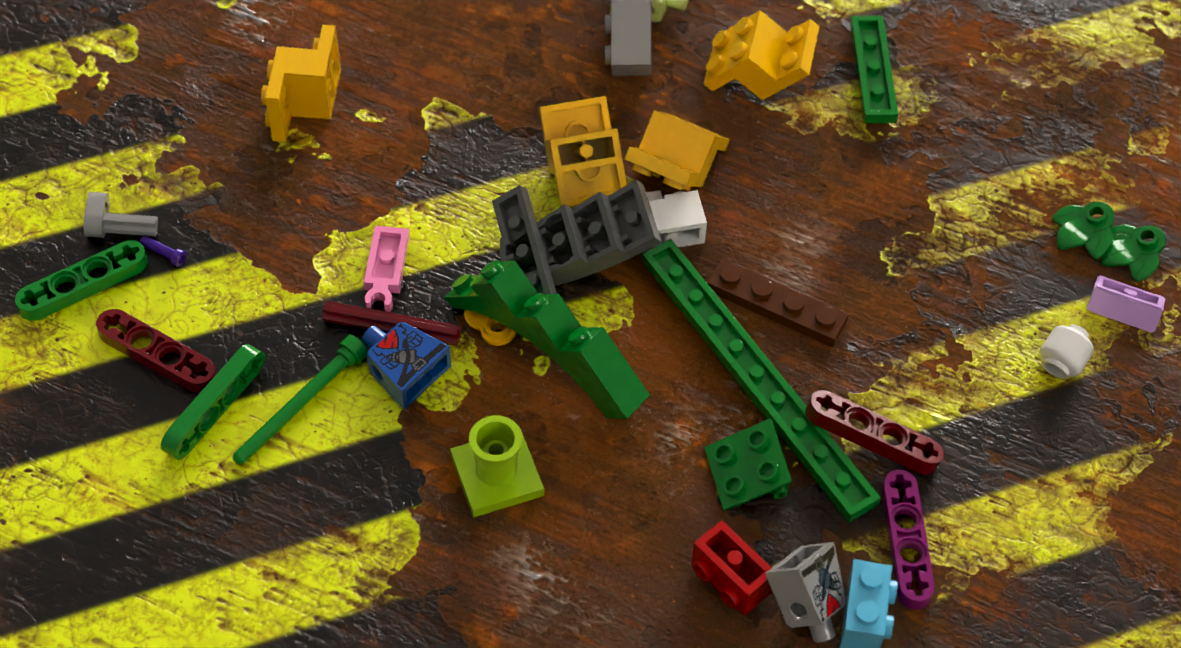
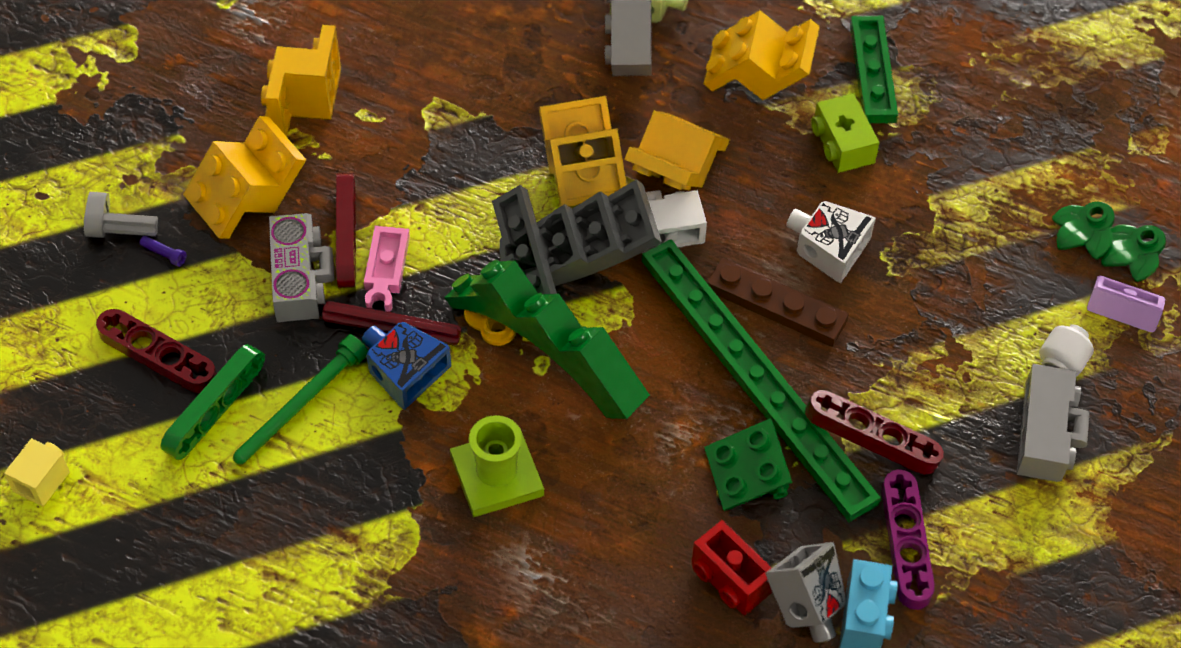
green beam [15,240,148,321] -> none
none -> light yellow brick [4,438,70,507]
none -> yellow bracket [183,116,306,239]
none -> light grey piece [269,213,335,322]
none -> dark red beam [336,173,356,288]
none -> white torso [786,201,876,283]
none -> lime brick [811,93,880,173]
none -> light grey piece [1017,364,1089,482]

